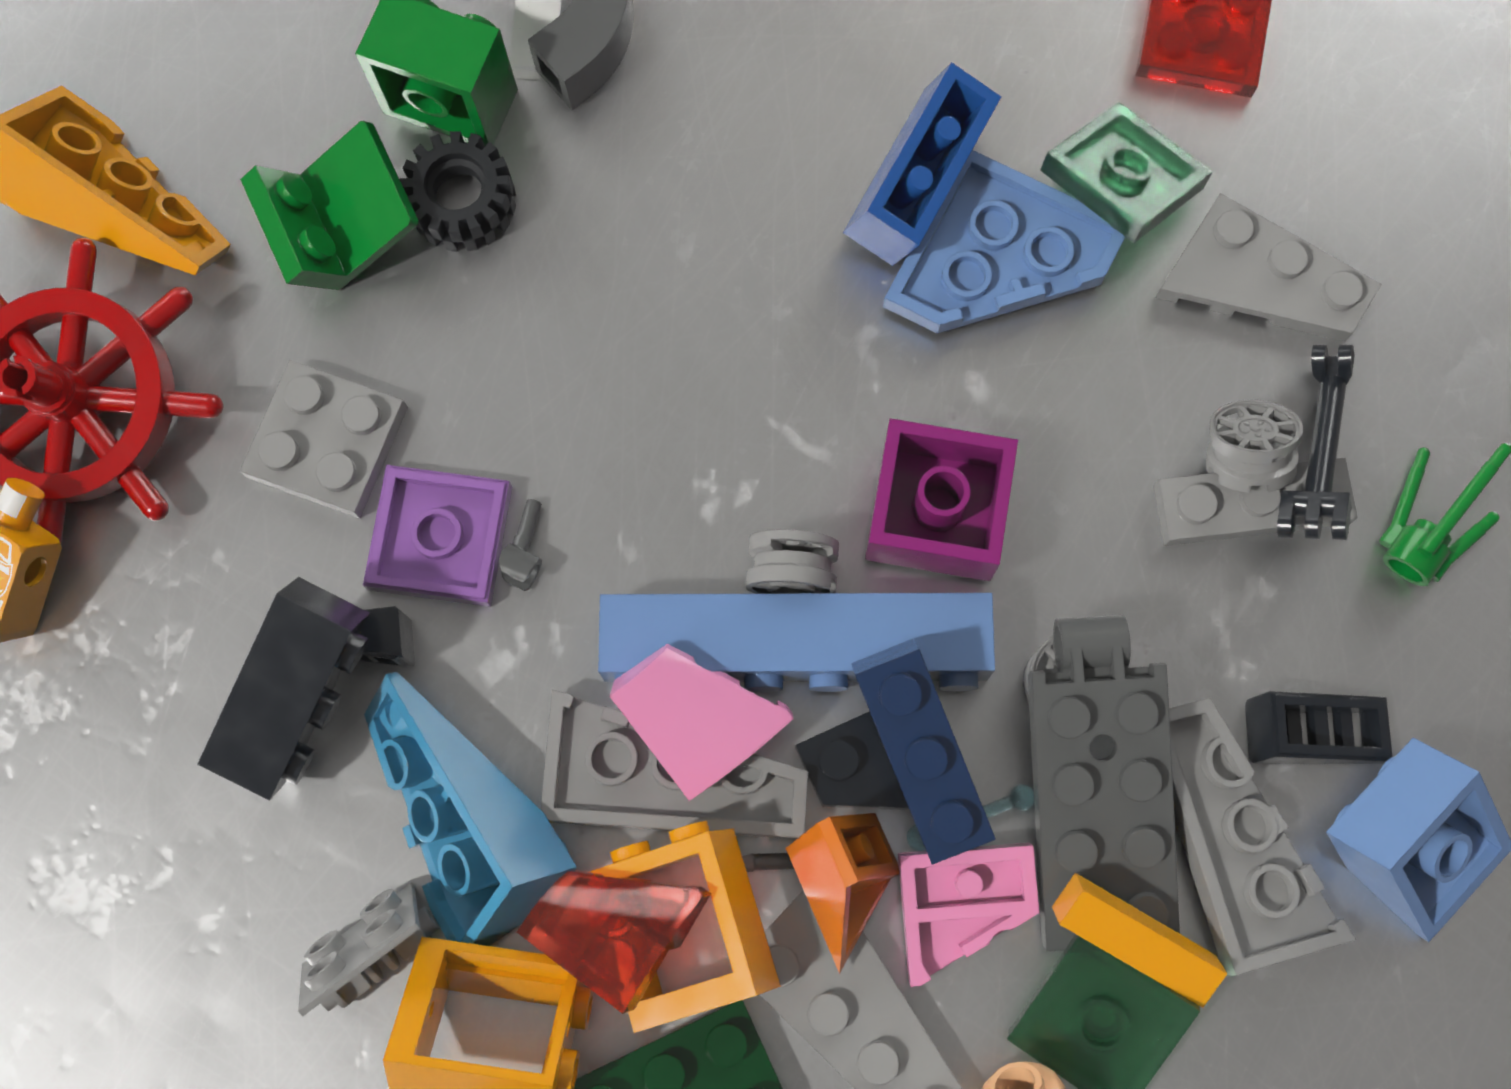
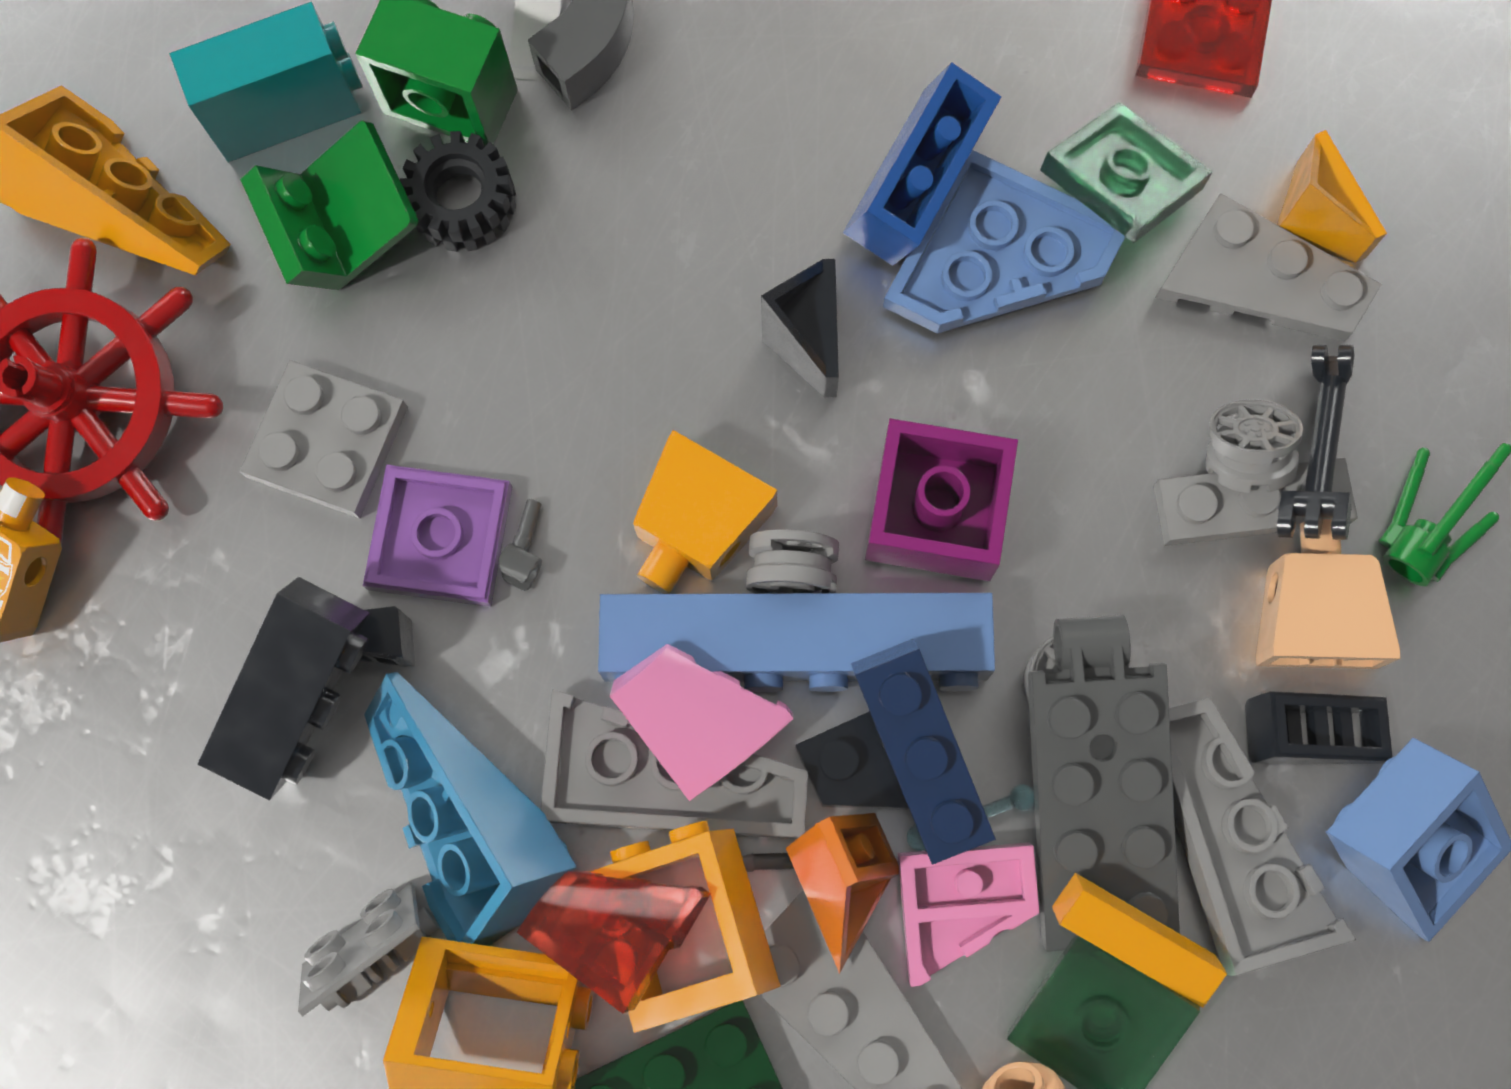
none -> teal brick [169,1,363,163]
none -> light orange torso [633,430,777,594]
none -> black slope [761,259,839,397]
none -> light nougat torso [1255,519,1401,669]
none -> light orange slope [1277,130,1387,263]

